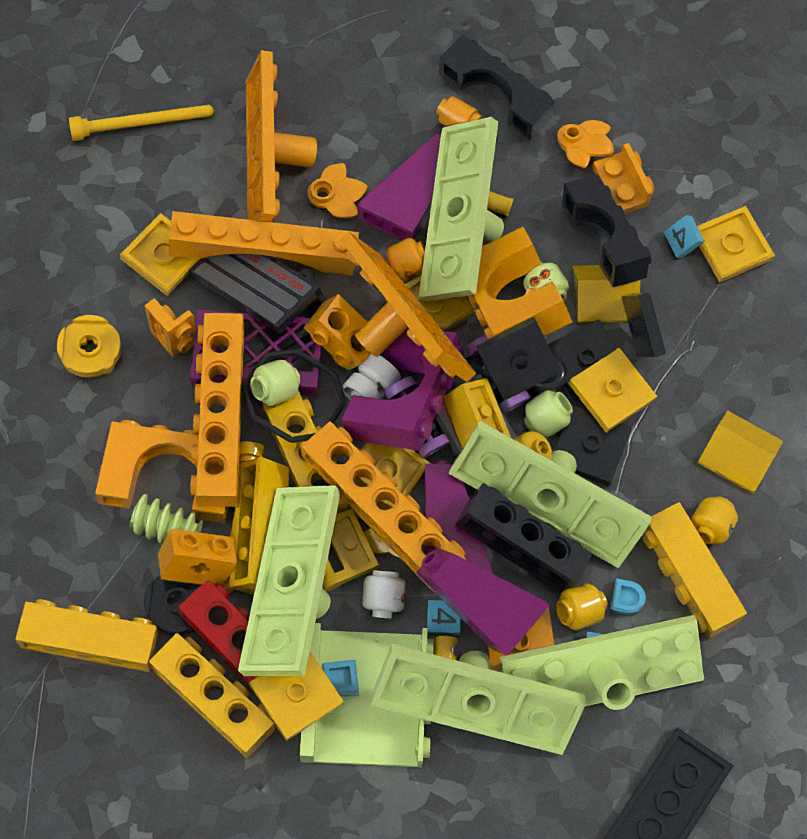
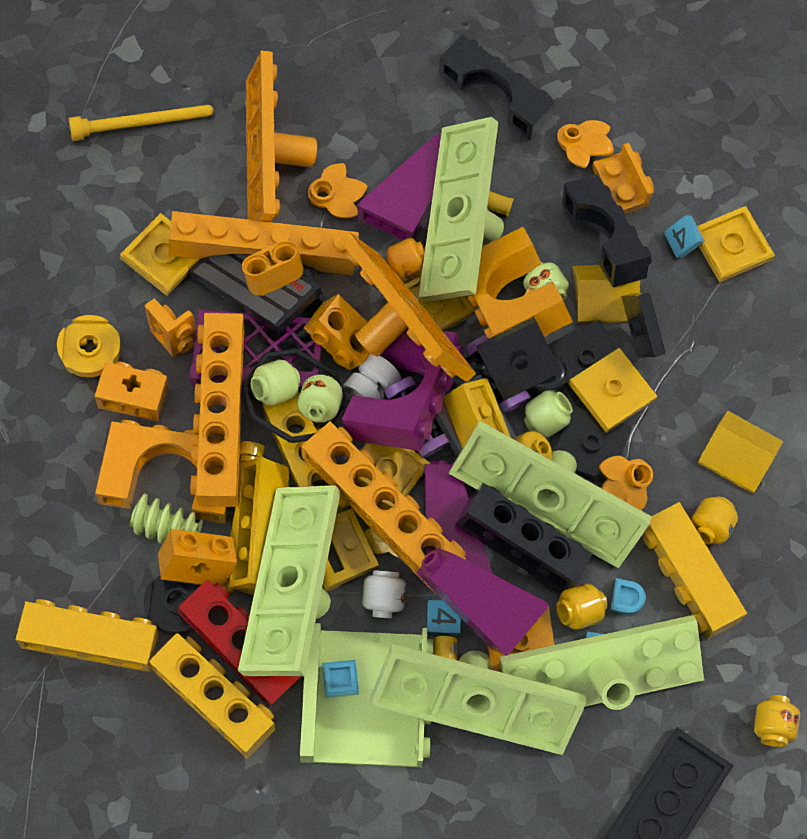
yellow plate [249,652,344,741] -> none
light orange brick [436,96,483,127] -> none
none -> light orange brick [94,362,169,422]
none -> light orange beam [242,241,304,296]
none -> yellowish green head [298,375,343,422]
none -> light orange plate [599,456,653,511]
none -> yellow head [754,695,800,748]

